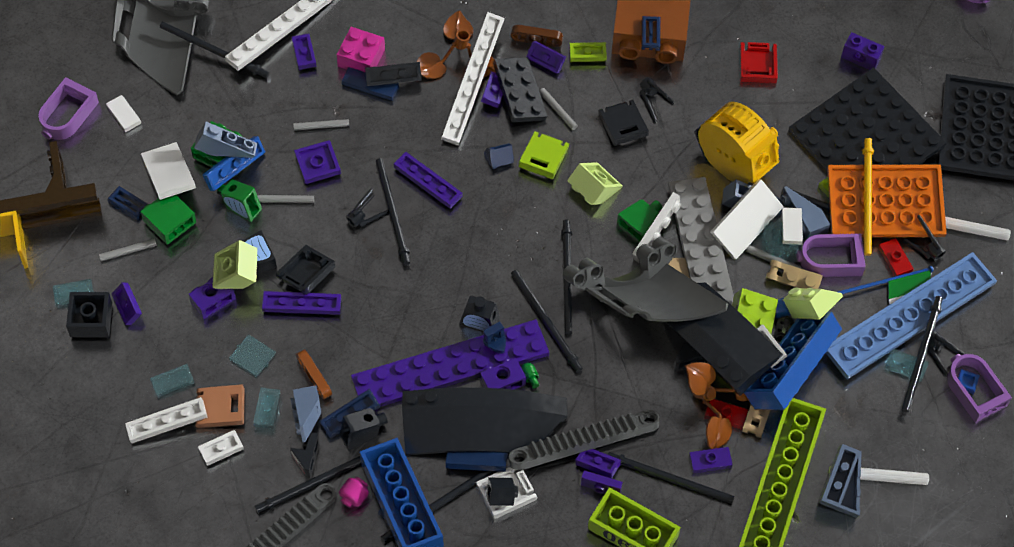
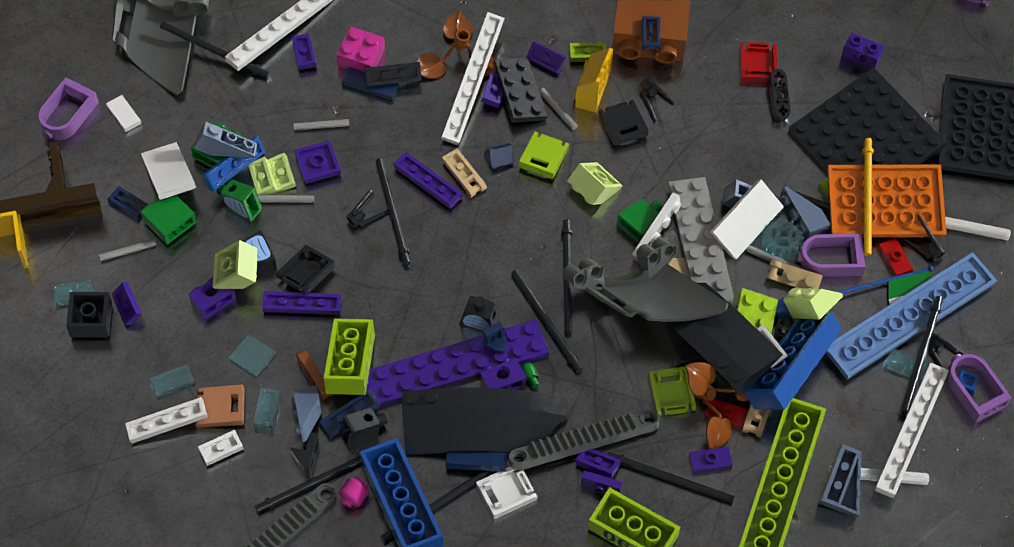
black brick [486,477,518,506] -> none
reddish brown beam [511,25,563,47] -> none
yellow piece [694,102,779,184] -> none
white tile [782,208,803,245] -> none
none -> yellowish green slope [248,153,296,195]
none -> lime brick [324,319,375,395]
none -> tan plate [442,149,487,198]
none -> yellow wedge [573,48,613,113]
none -> lime container [648,366,696,416]
none -> black beam [768,69,791,122]
none -> white plate [875,363,949,499]

